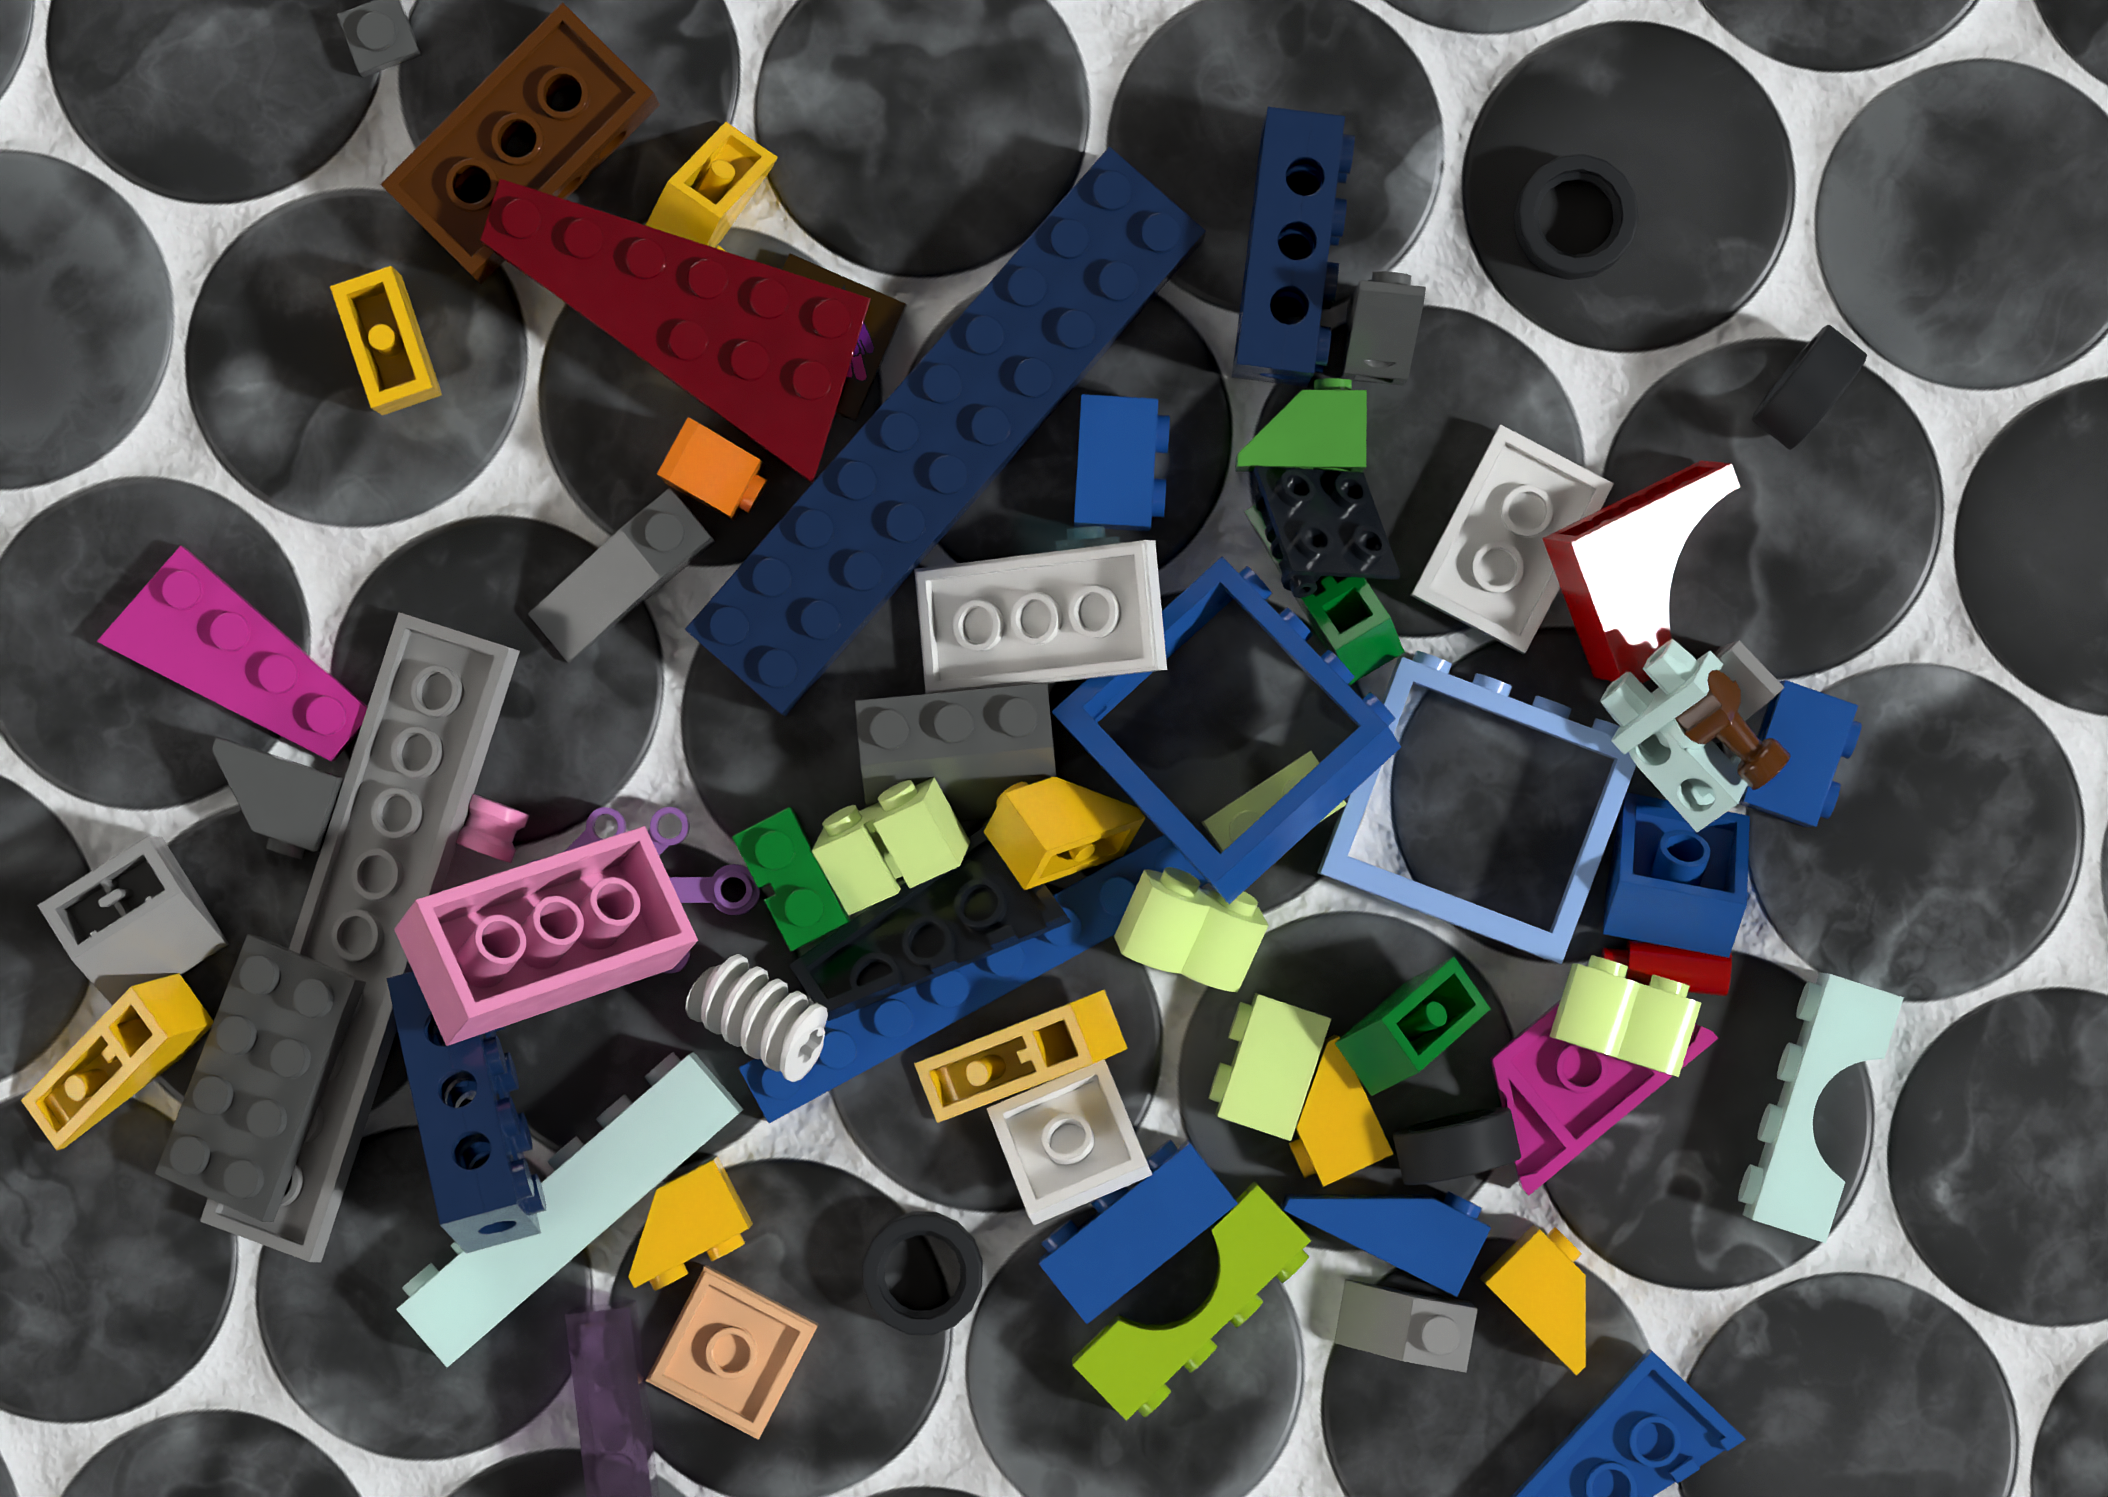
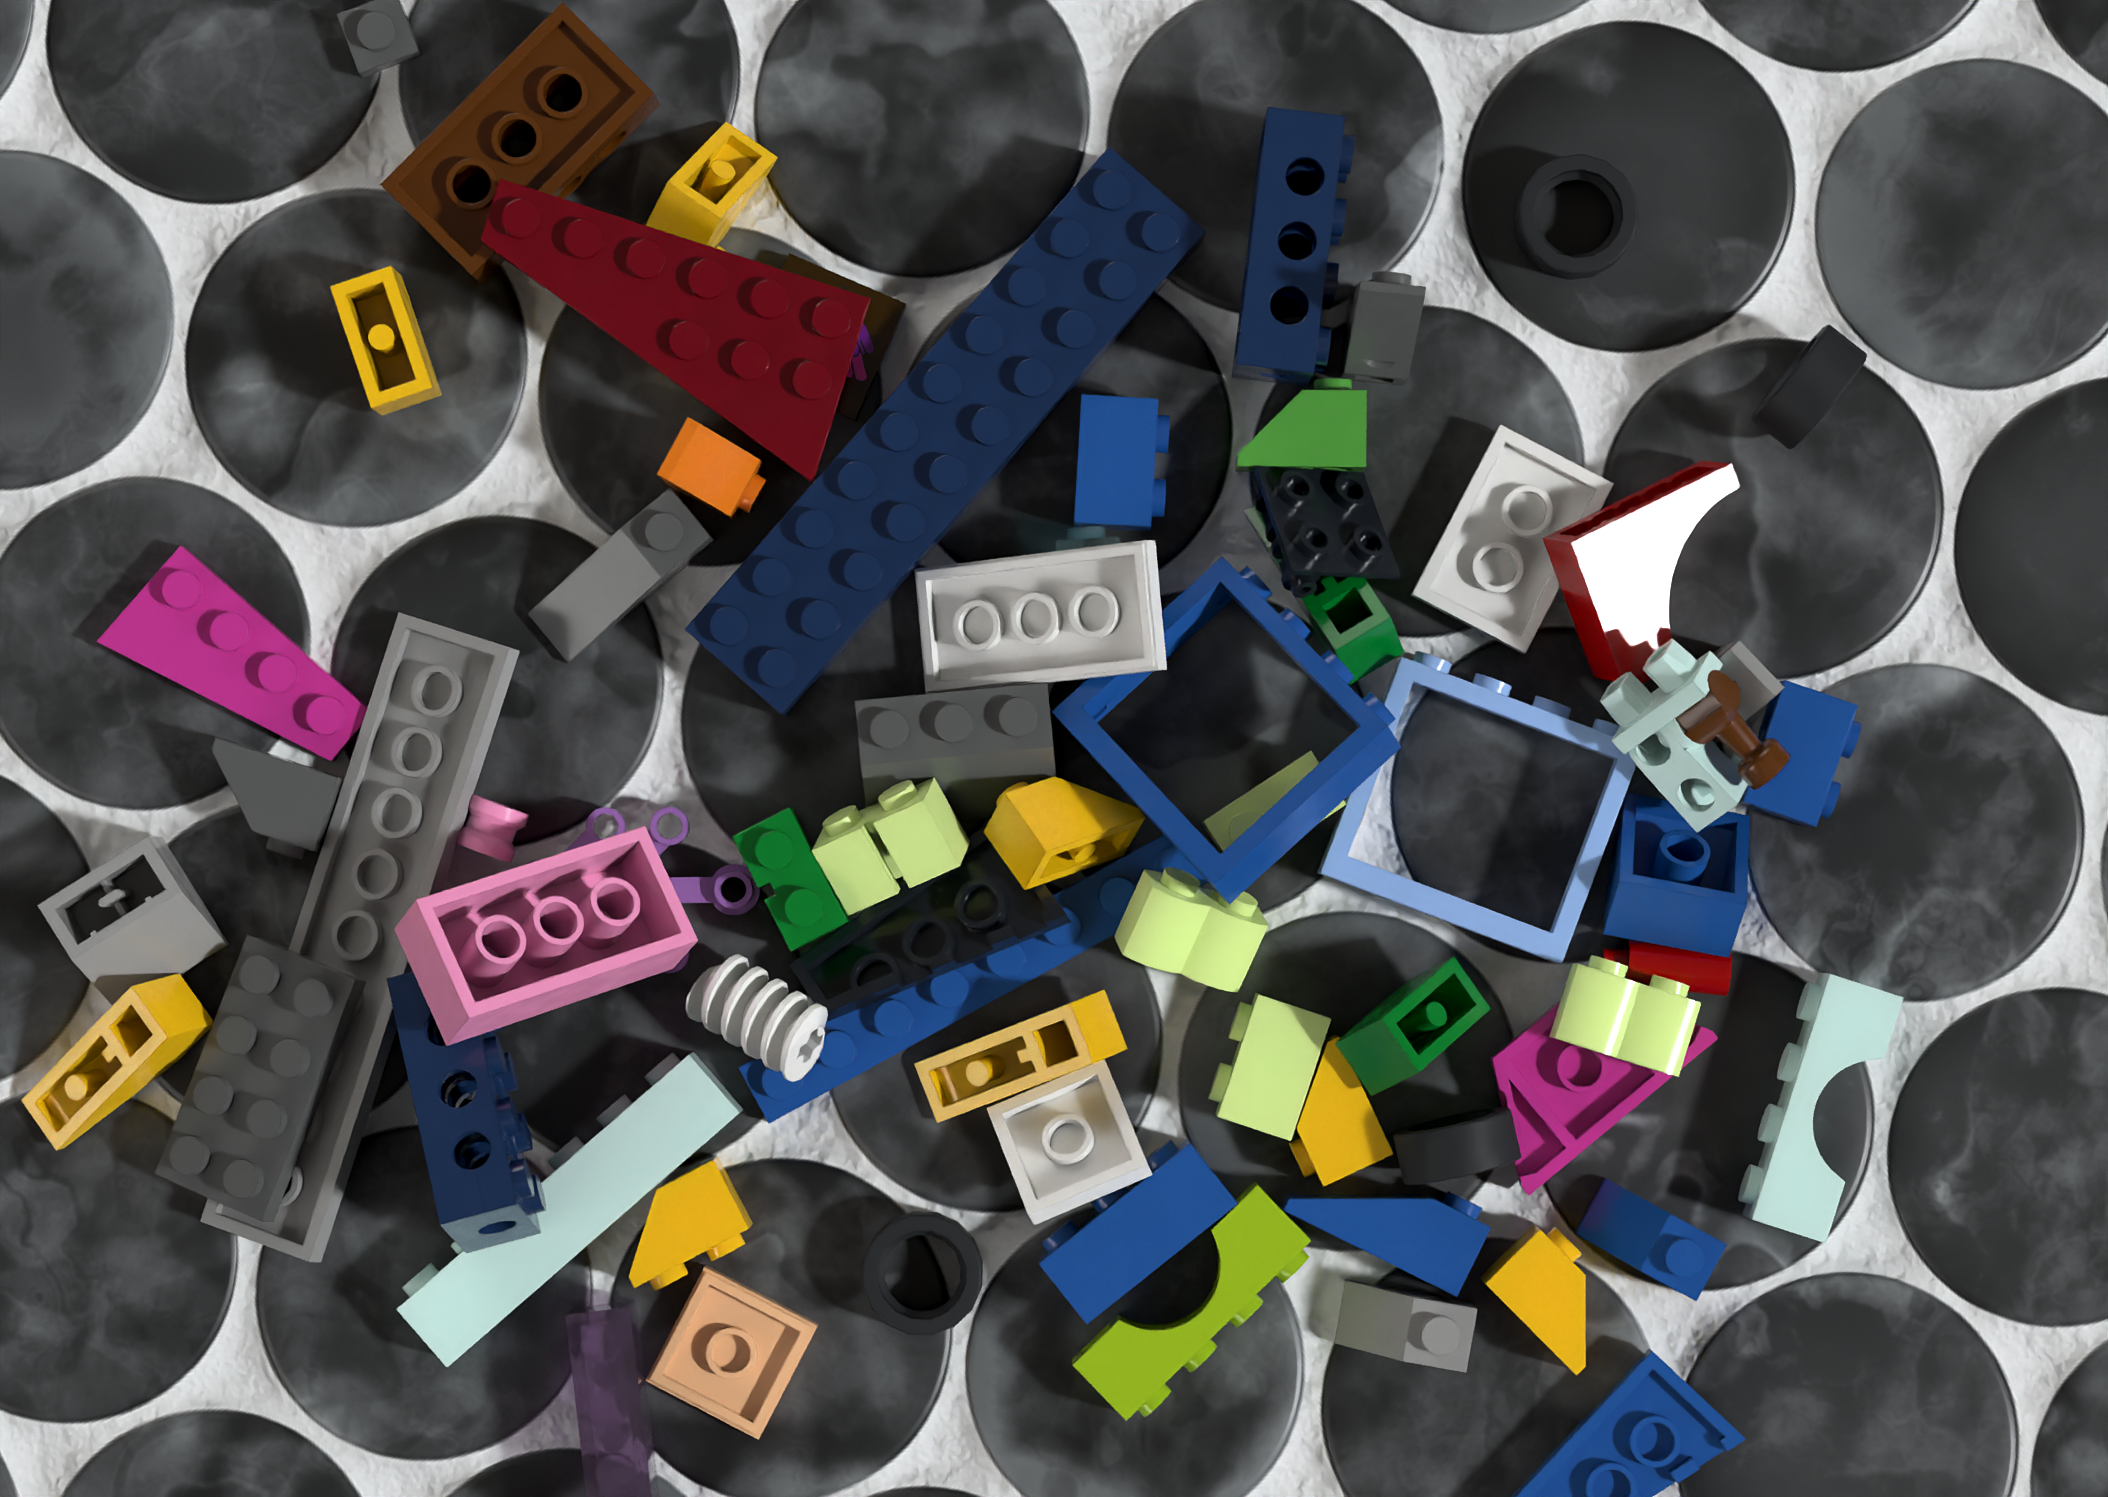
none -> blue slope [1574,1177,1727,1301]

